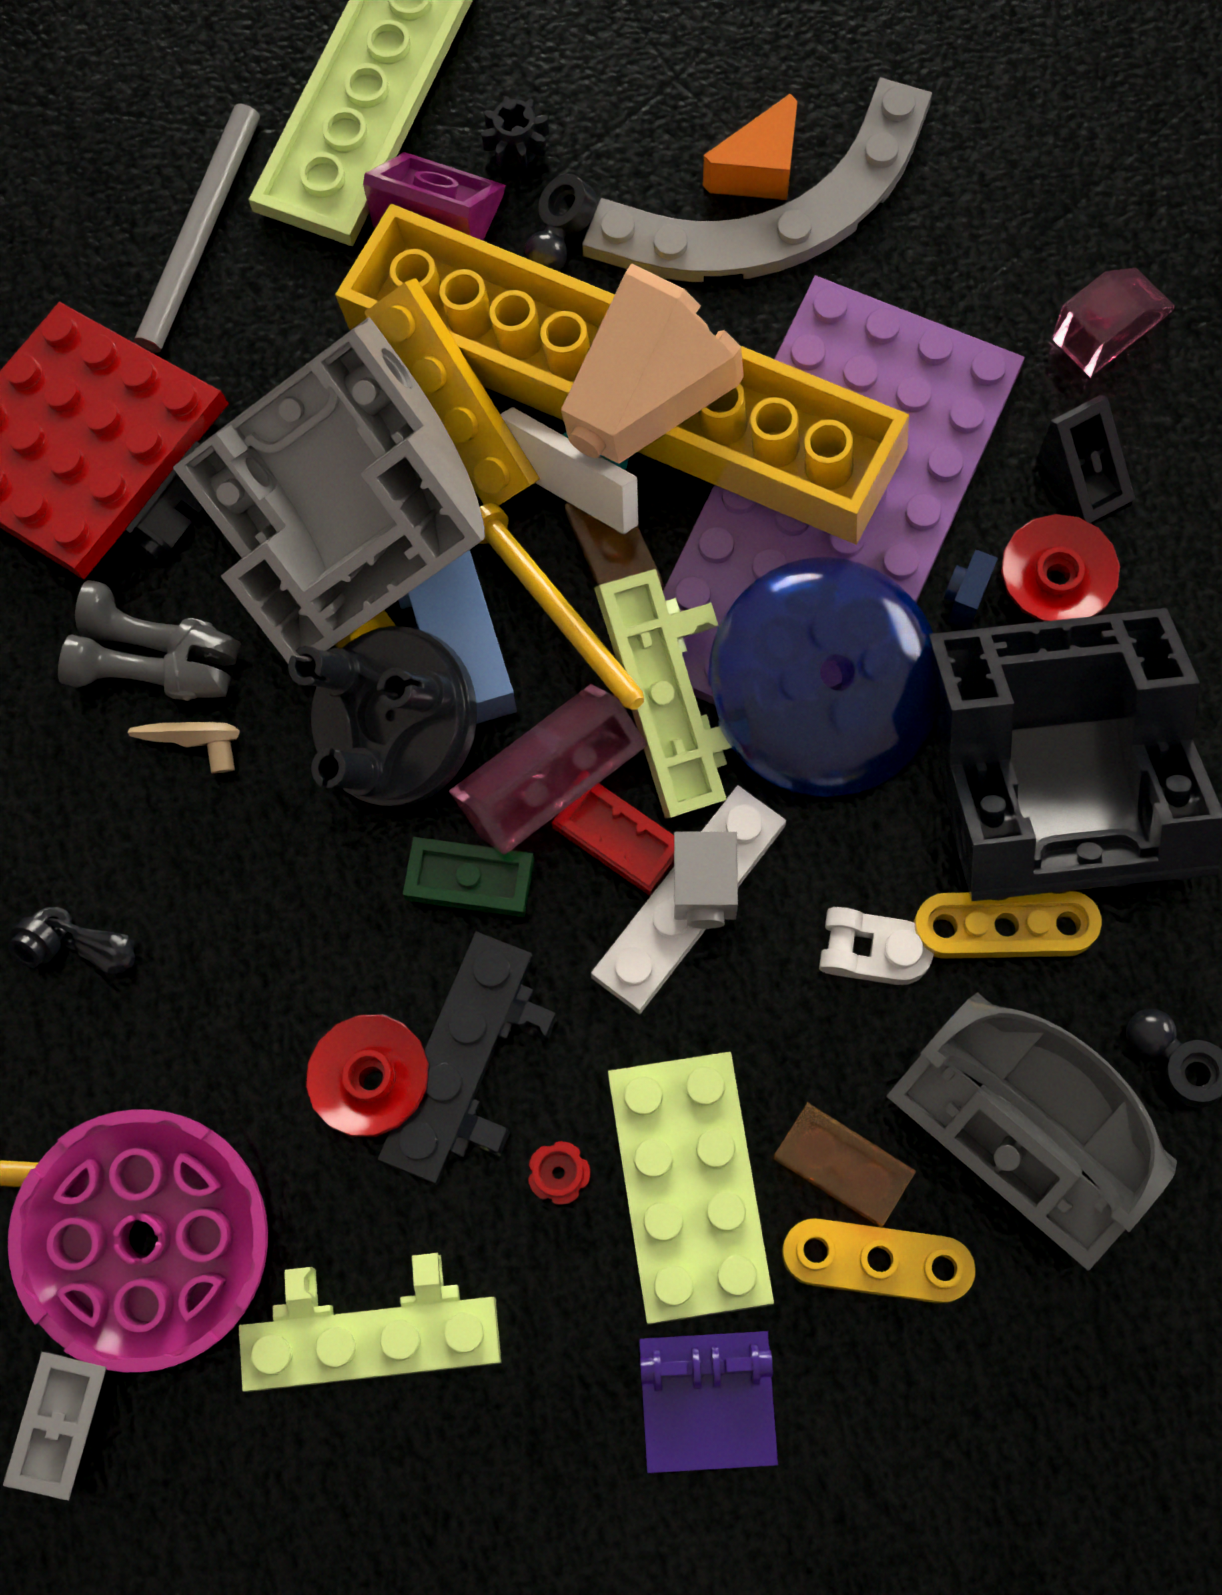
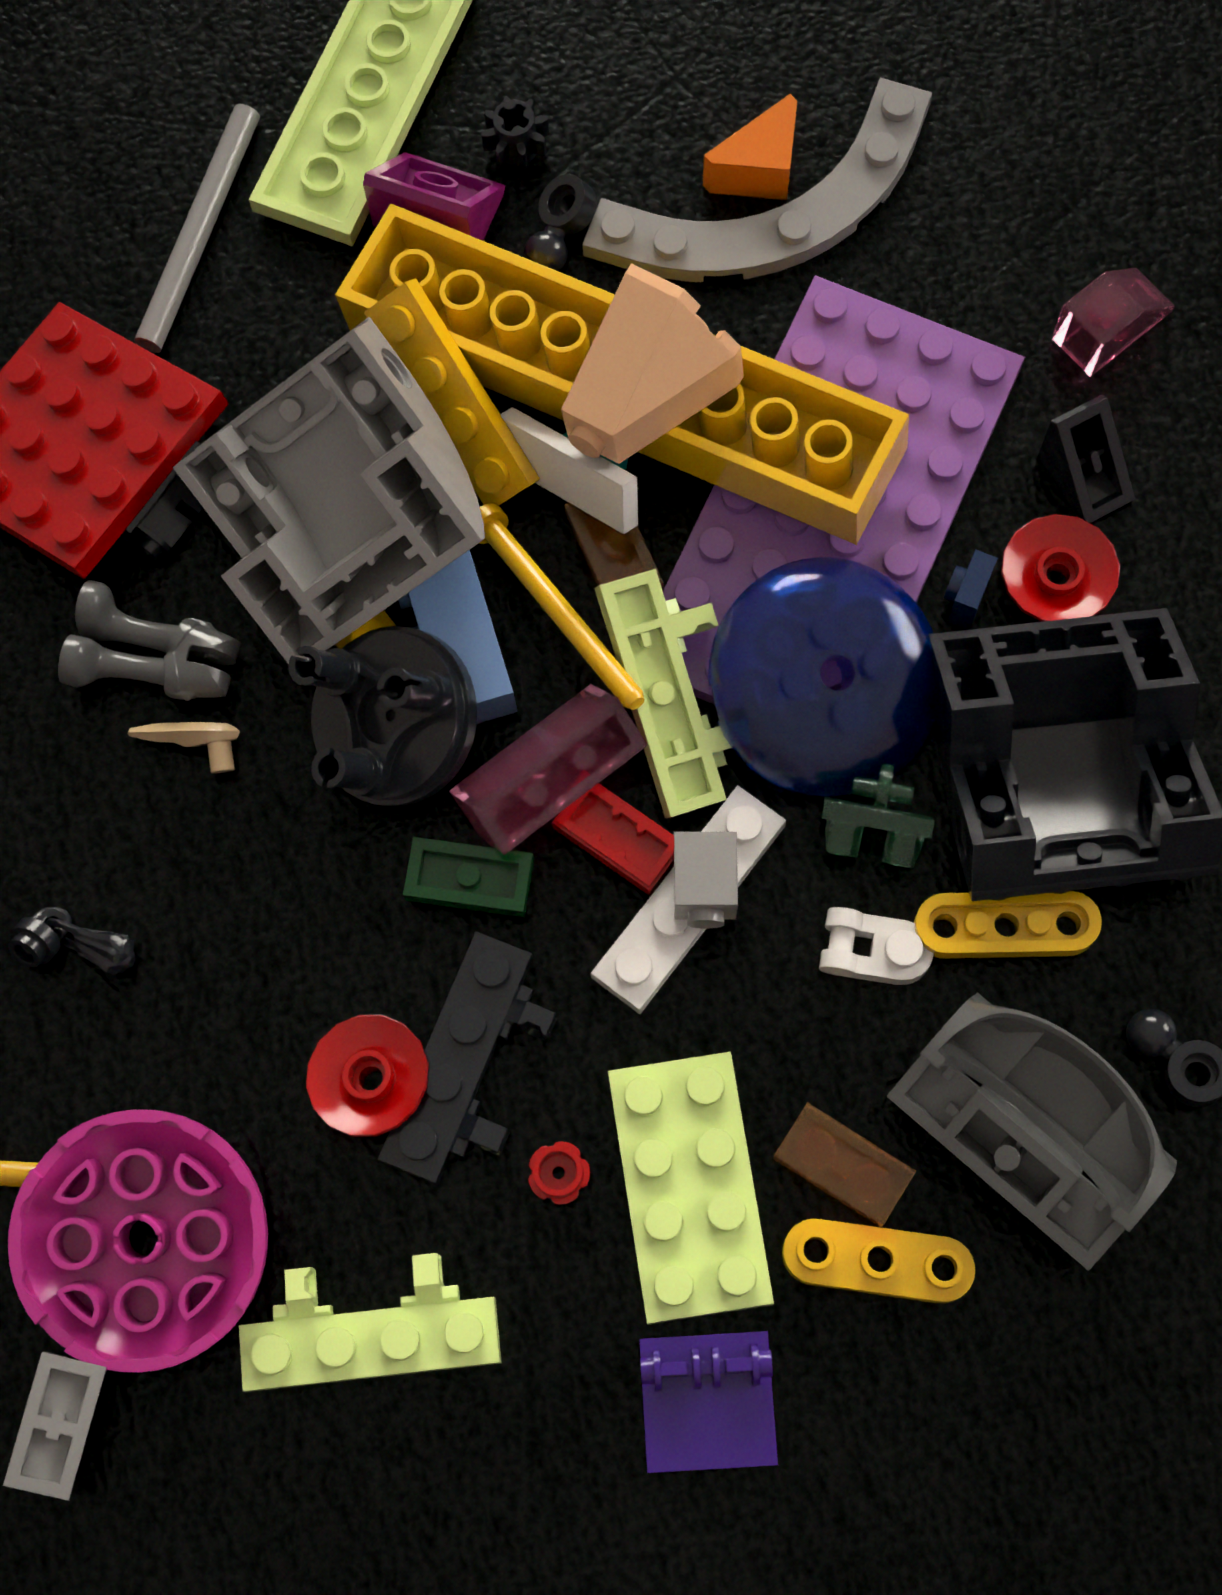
none -> clear green hips [822,764,935,869]

